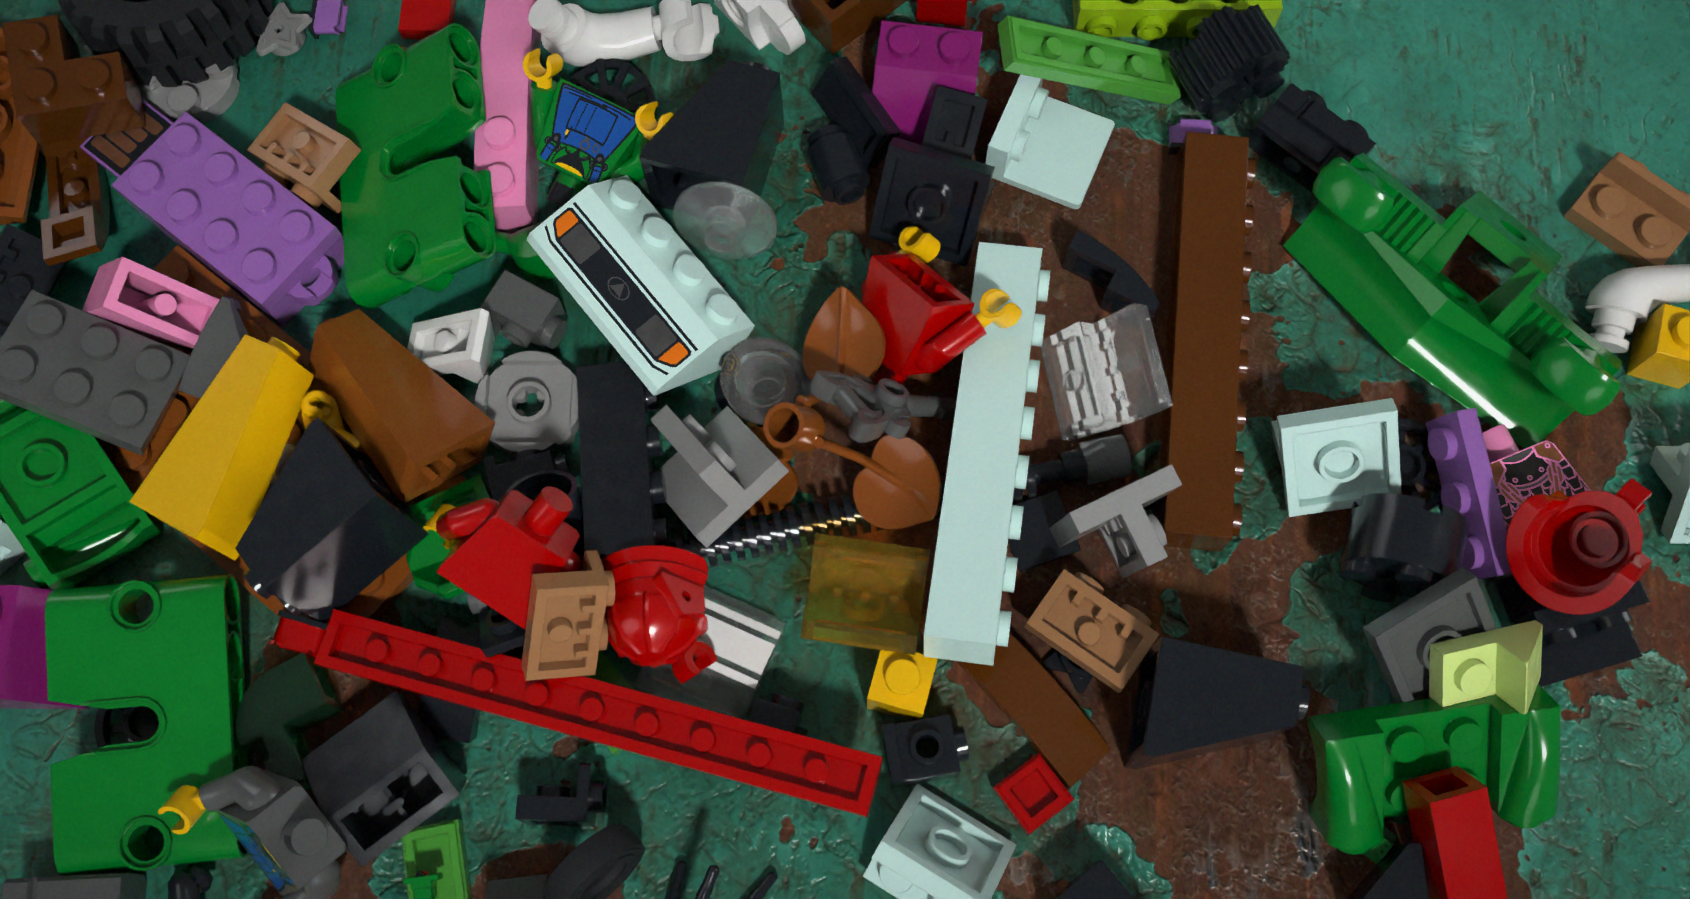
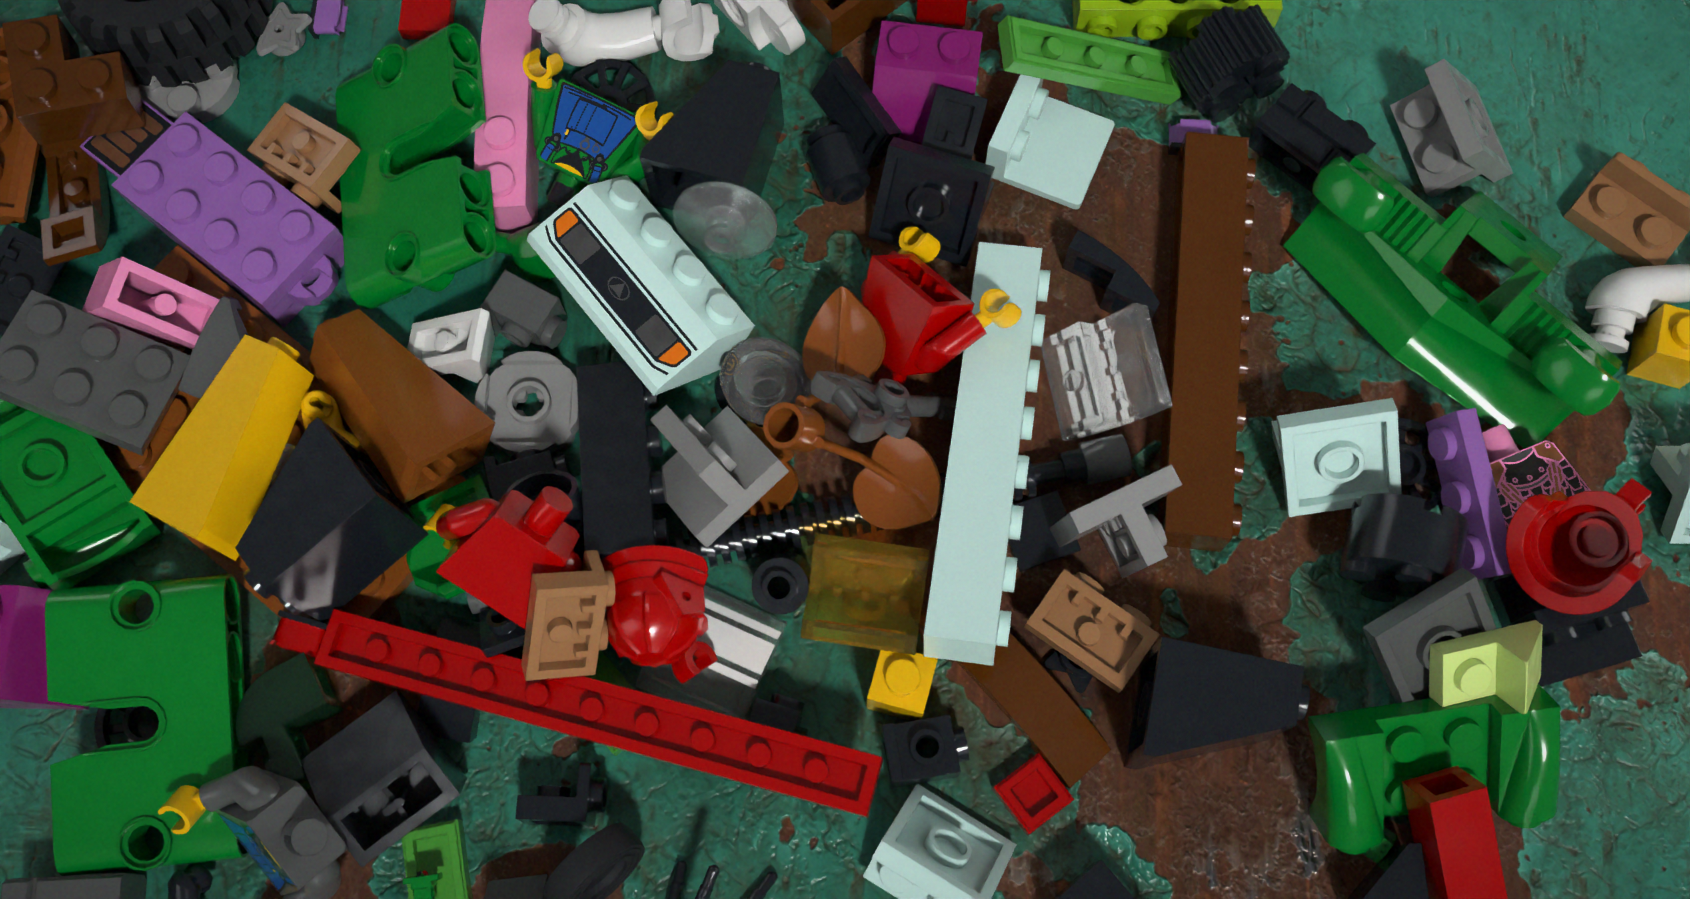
none -> black brick [752,551,813,614]
none -> light grey bracket [1390,59,1513,198]

